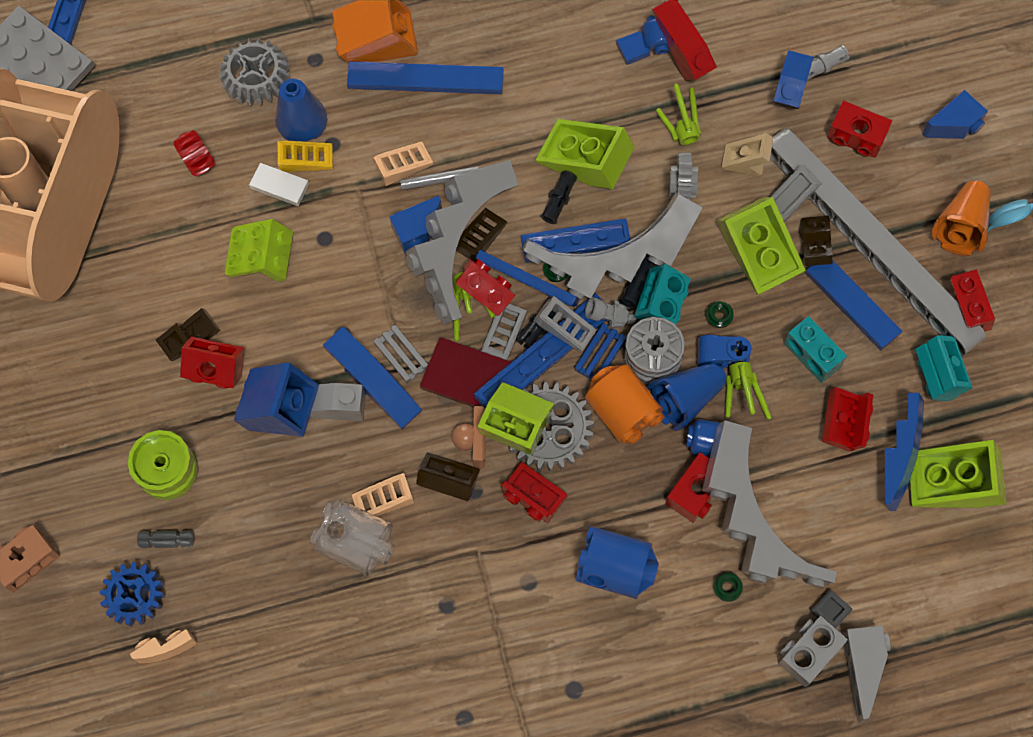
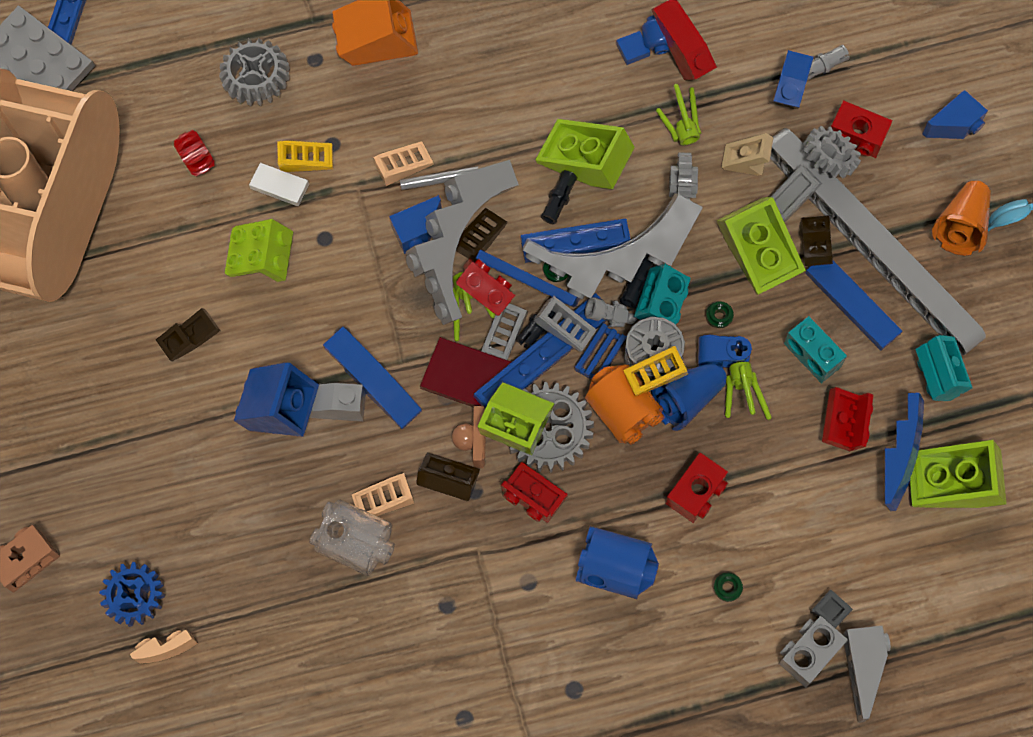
lime wheel [127,430,198,500] -> none
dark grey axle [137,531,194,548] -> none
red brick [180,337,244,389] -> none
blue cone [275,78,328,142] -> none
blue tile [347,61,504,94] -> none
light grey tile [373,325,428,384] -> none
blue head [686,419,720,458] -> none
light grey arch [702,420,837,588] -> none
red bracket [950,269,995,332] -> none
none -> yellow slope [623,346,688,396]
none -> light grey gear [803,126,861,178]

